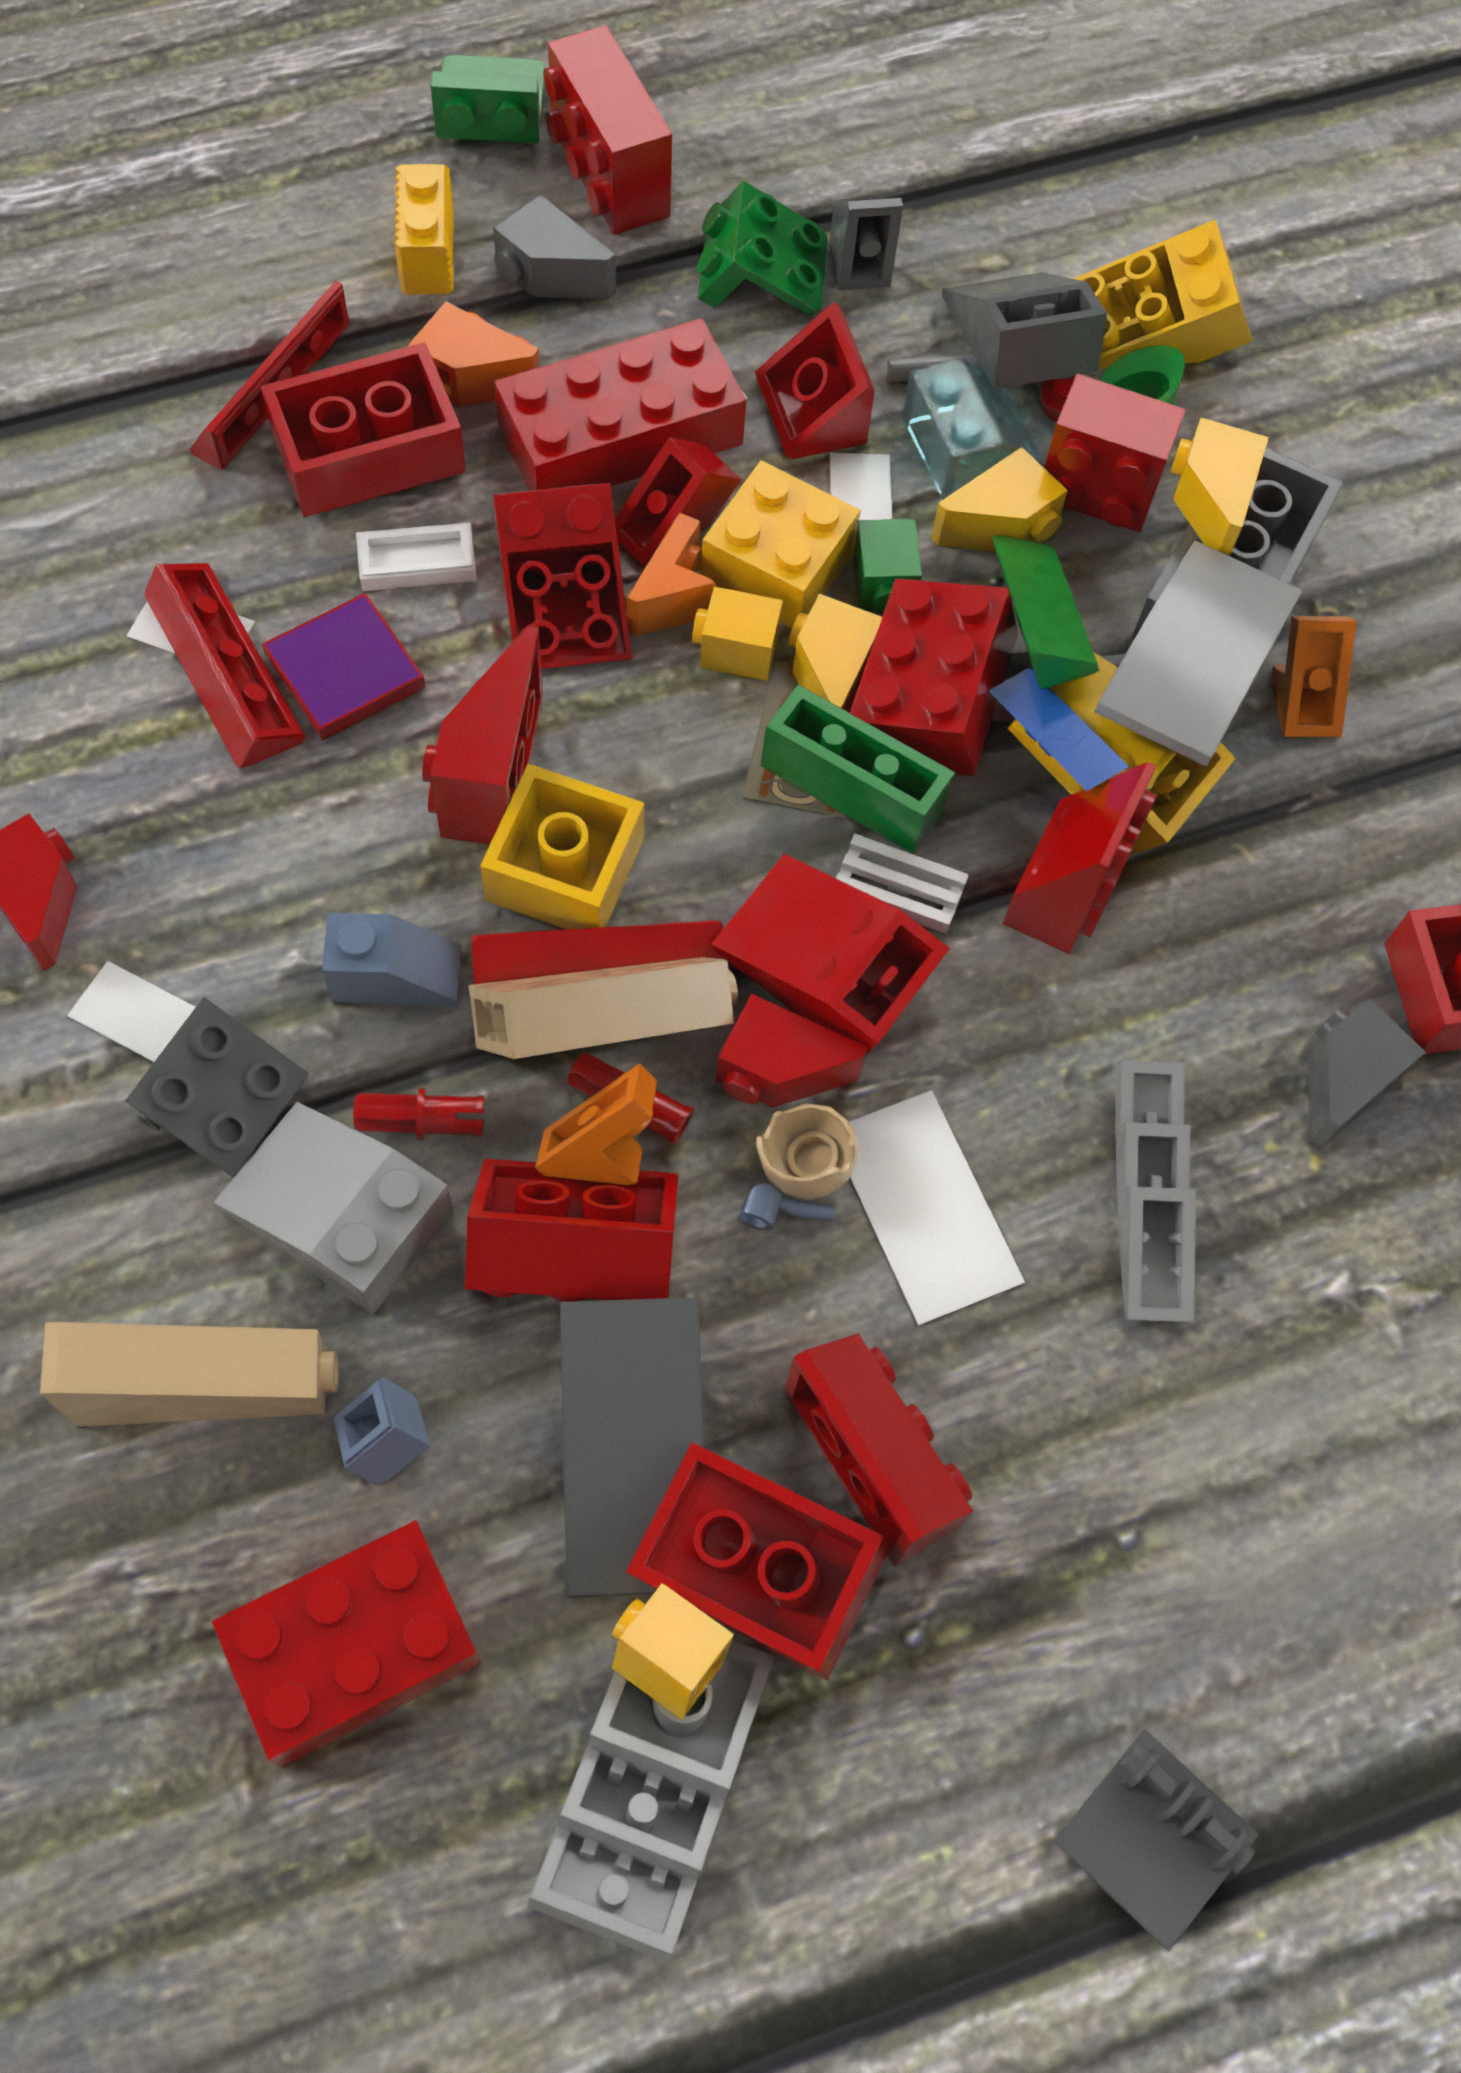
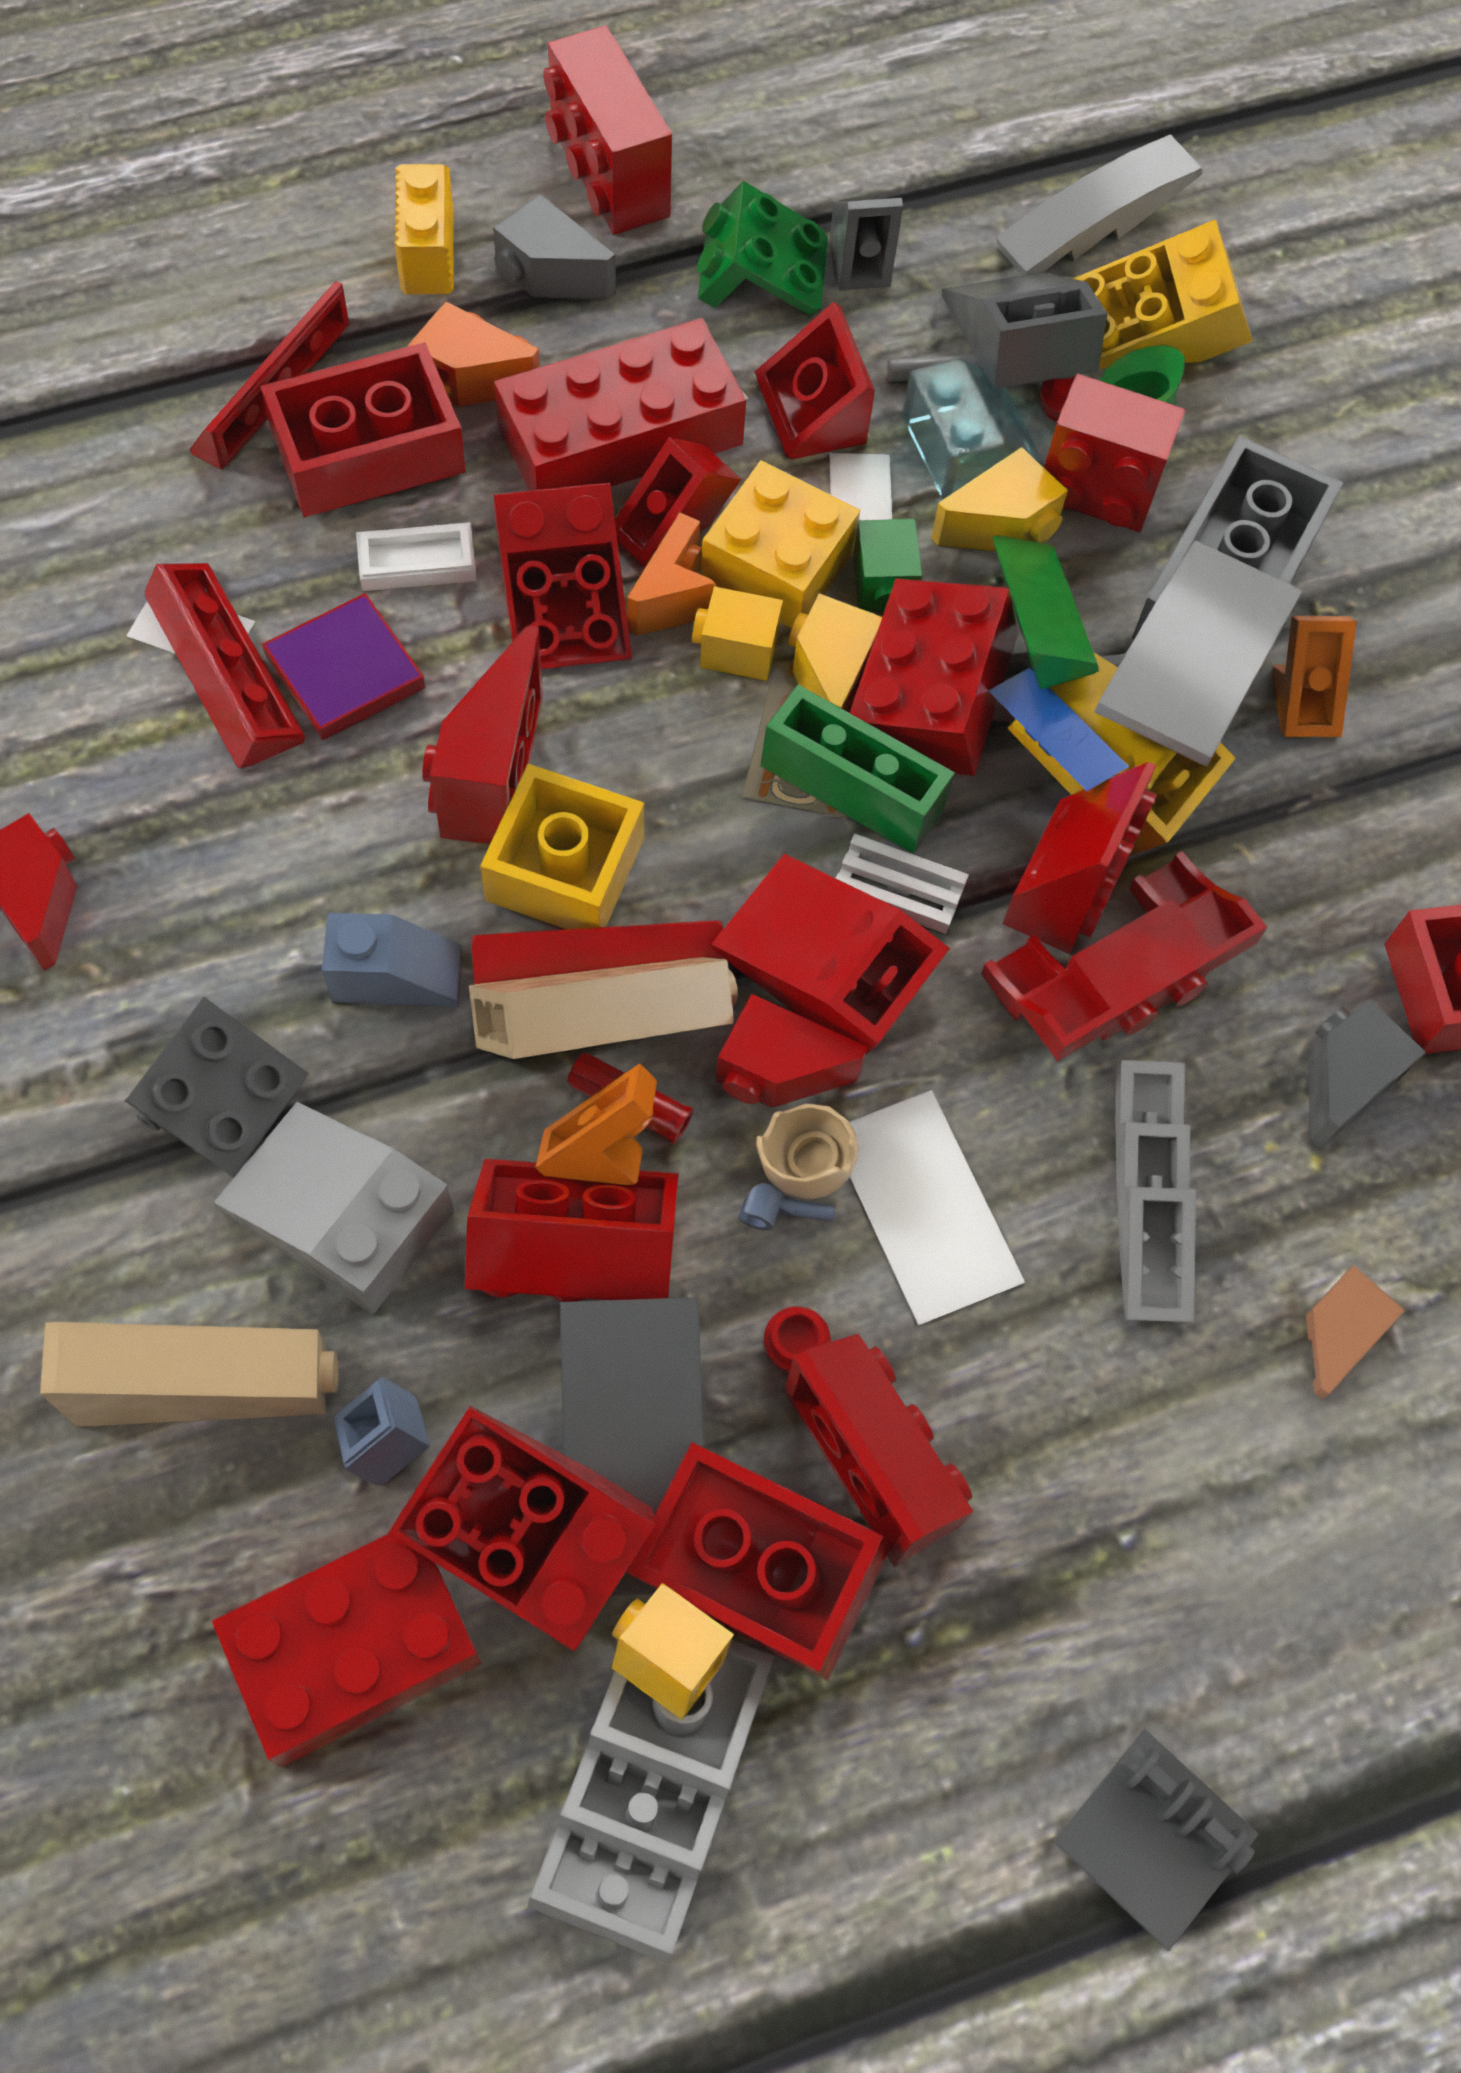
white sticker [67,961,195,1062] -> none
red axle [353,1088,484,1140] -> none
green bracket [430,55,545,143] -> none
yellow slope [1170,418,1269,556] -> none
none -> red slope [388,1406,655,1652]
none -> red plate [763,1306,831,1373]
none -> red bracket [981,851,1267,1062]
none -> light grey slope [996,134,1203,275]
none -> nougat tile [1306,1265,1405,1400]

